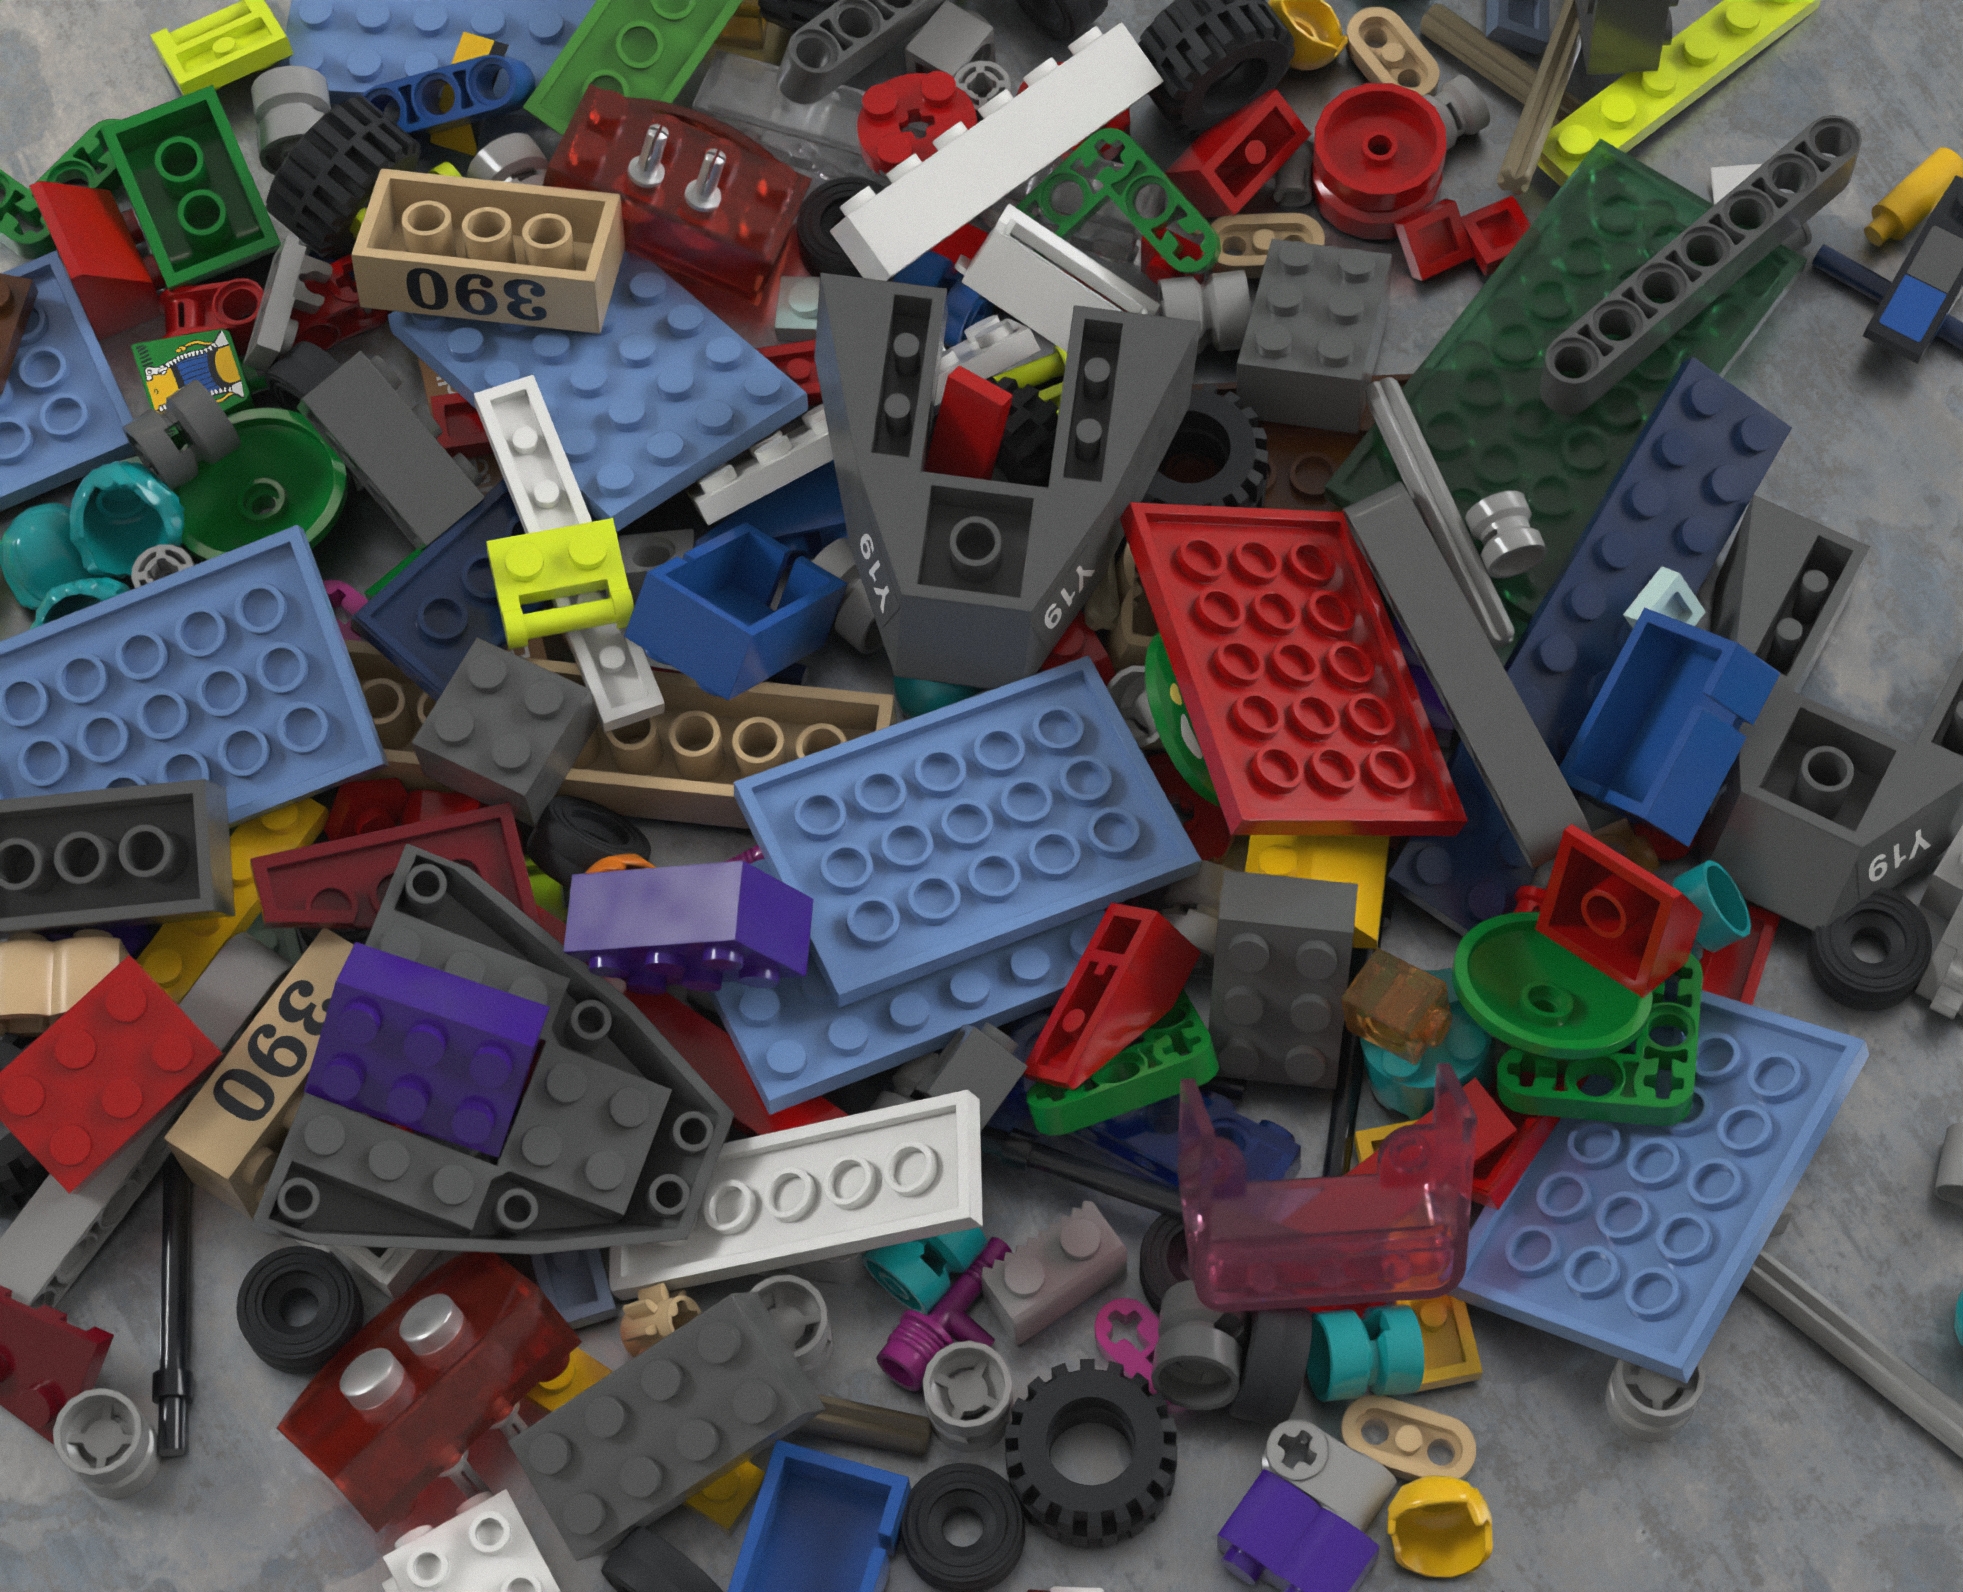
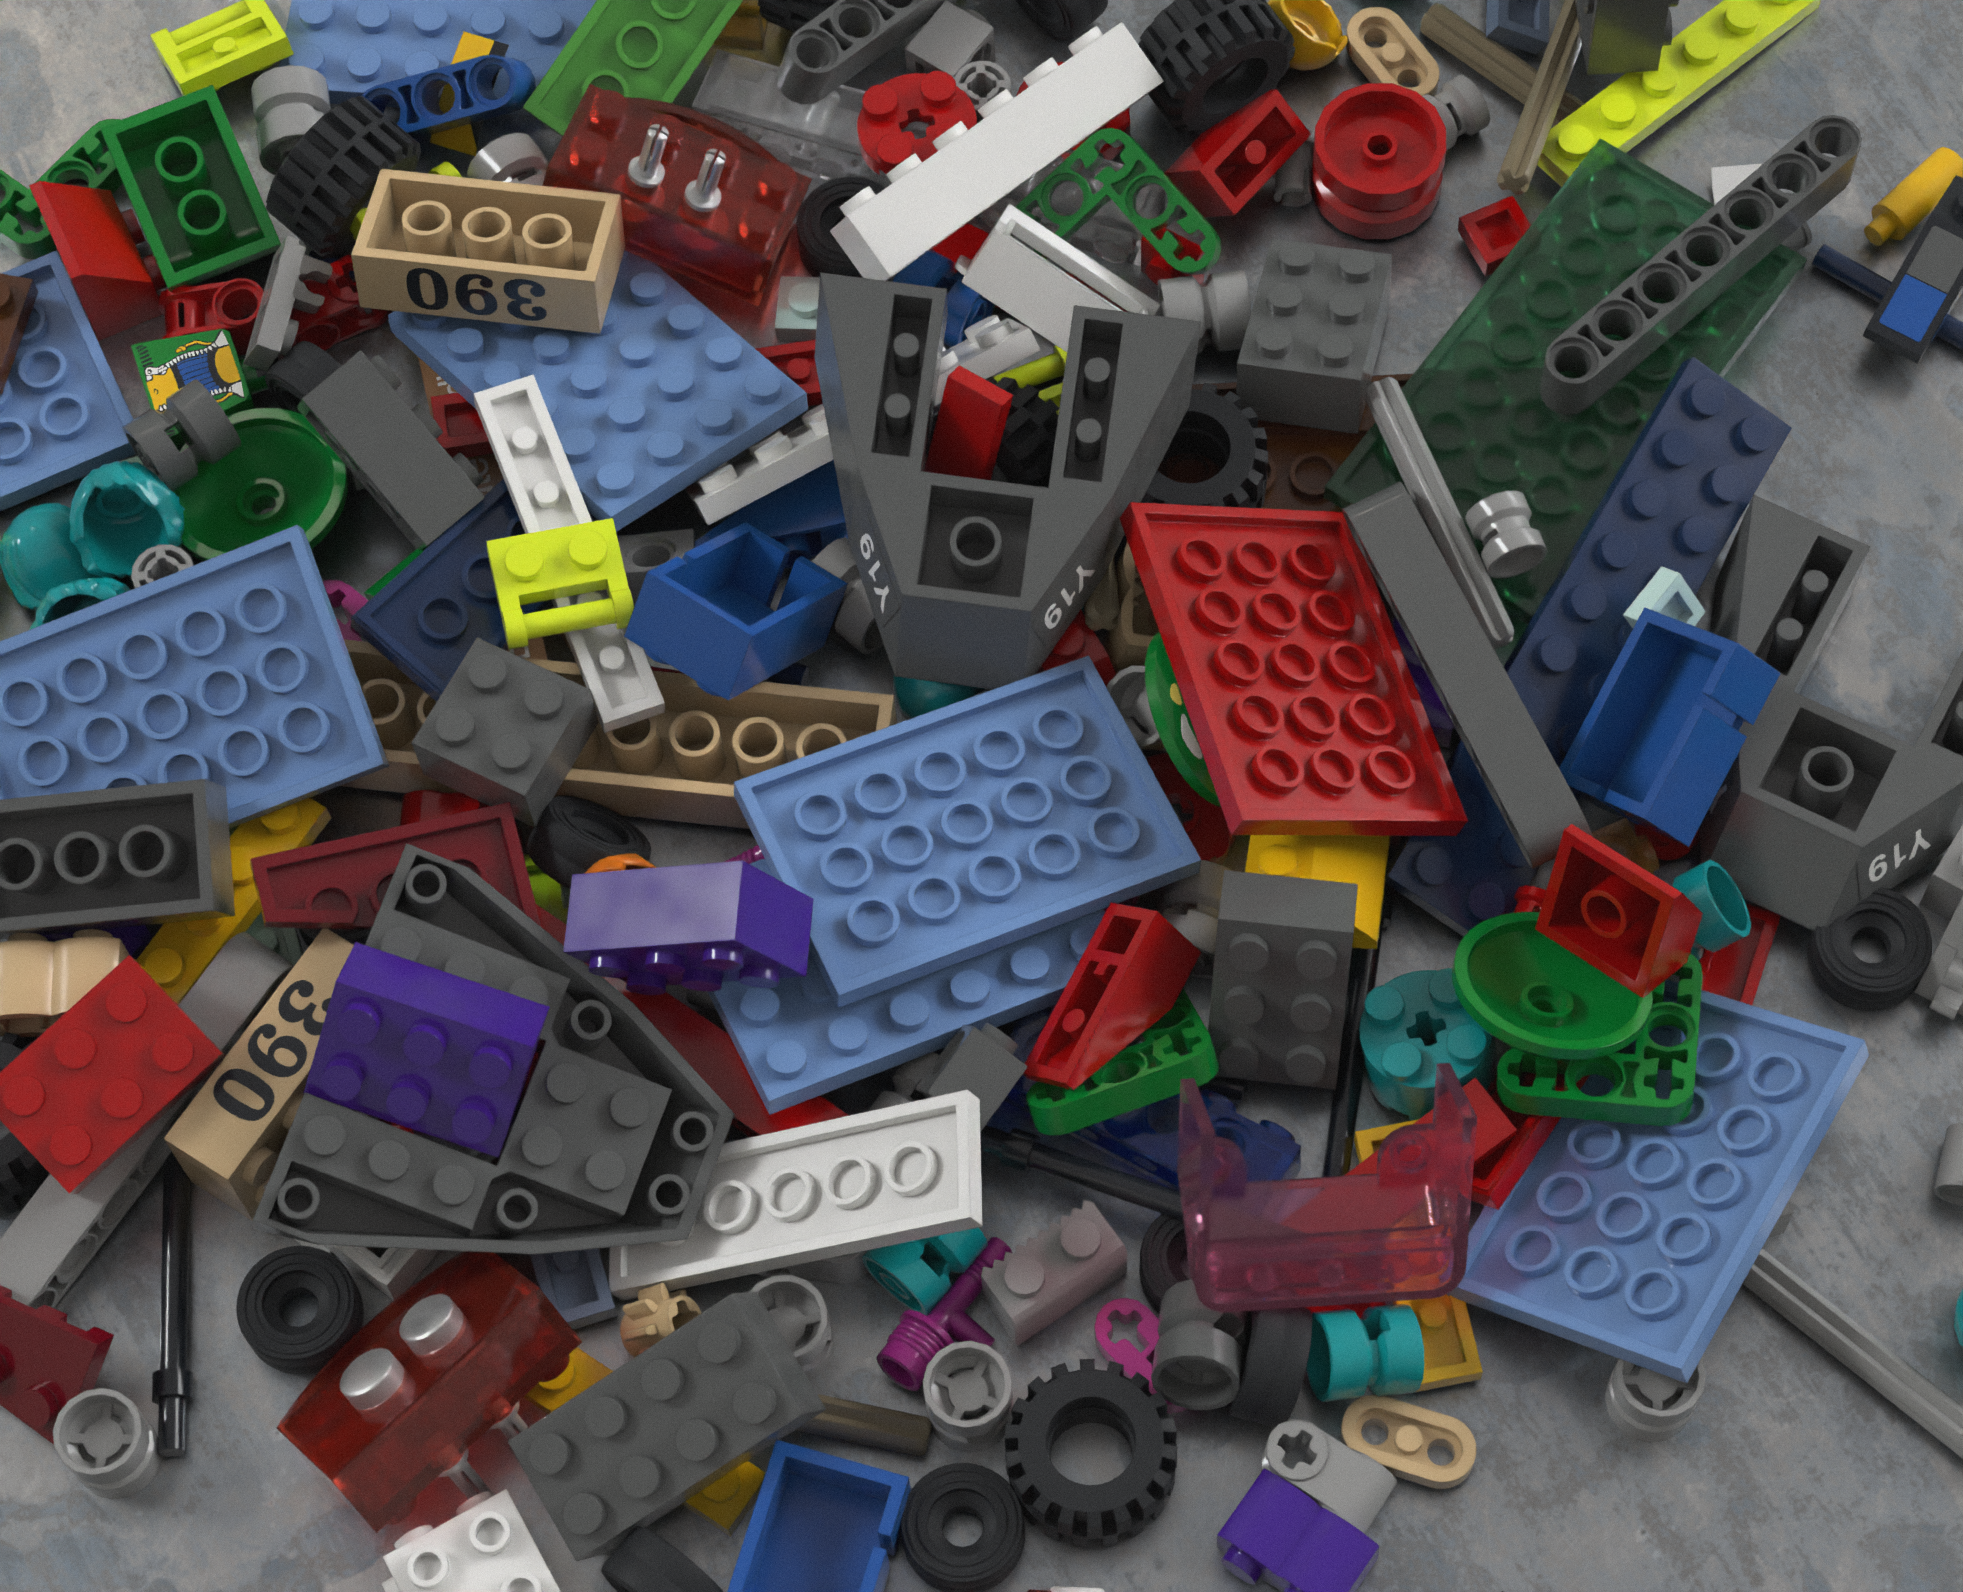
red plate [324,778,408,841] -> none
tan plate [1204,213,1325,278] -> none
clear orange brick [1341,947,1453,1066] -> none
yellow hair [1387,1475,1493,1578] -> none
red plate [1394,199,1474,281] -> none

